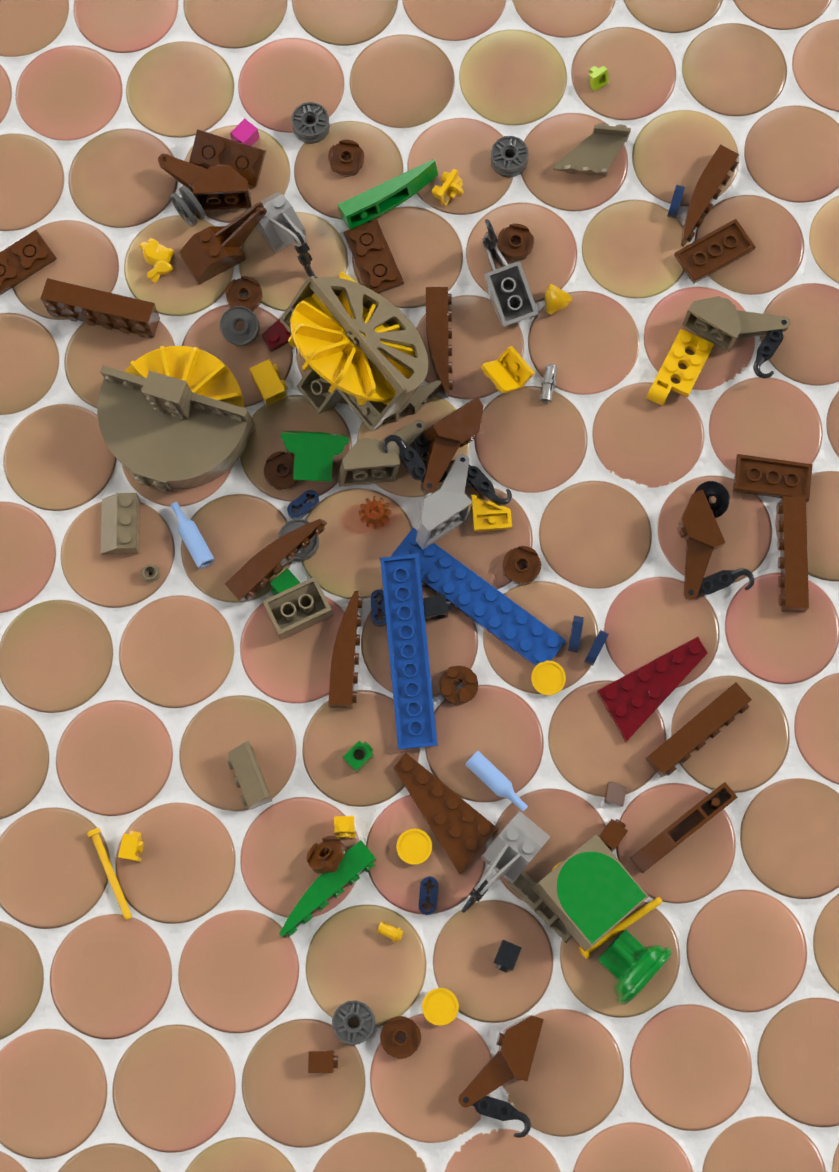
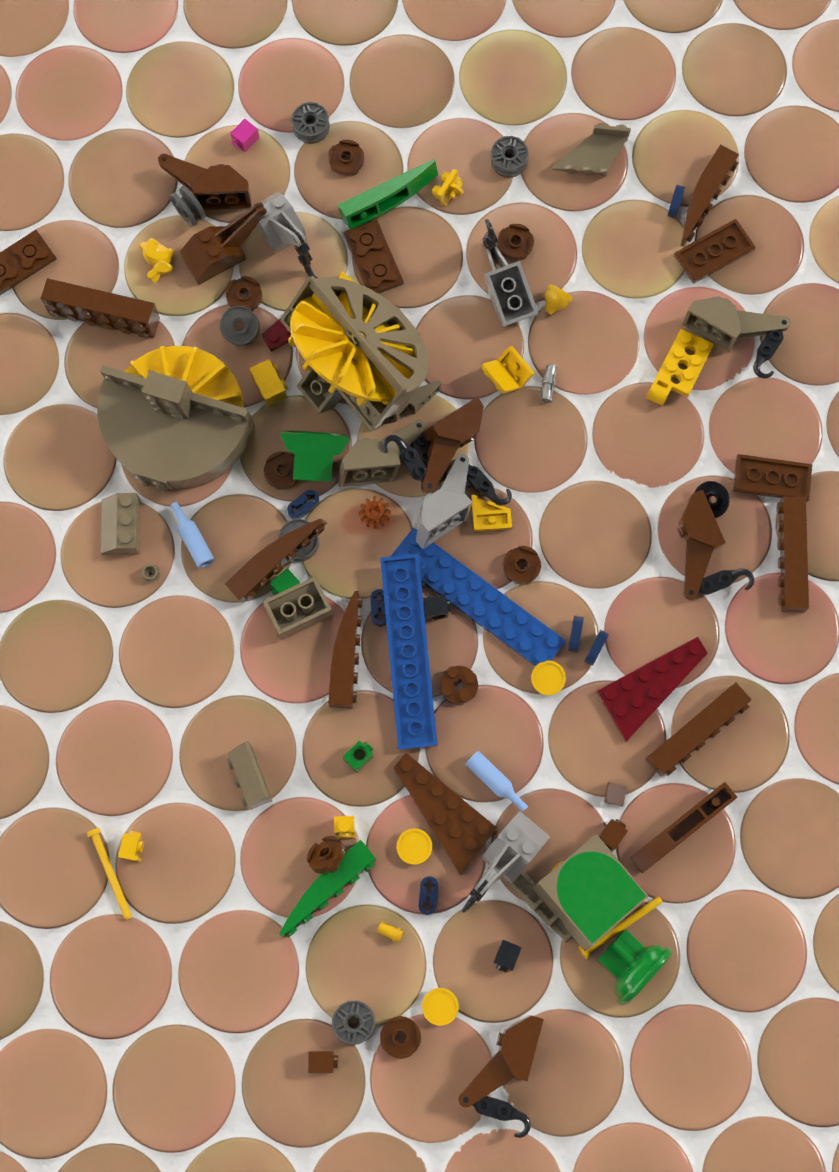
reddish brown piece [189,129,266,186] -> none
reddish brown slope [426,287,453,397] -> none
lime tile [588,66,609,91] -> none

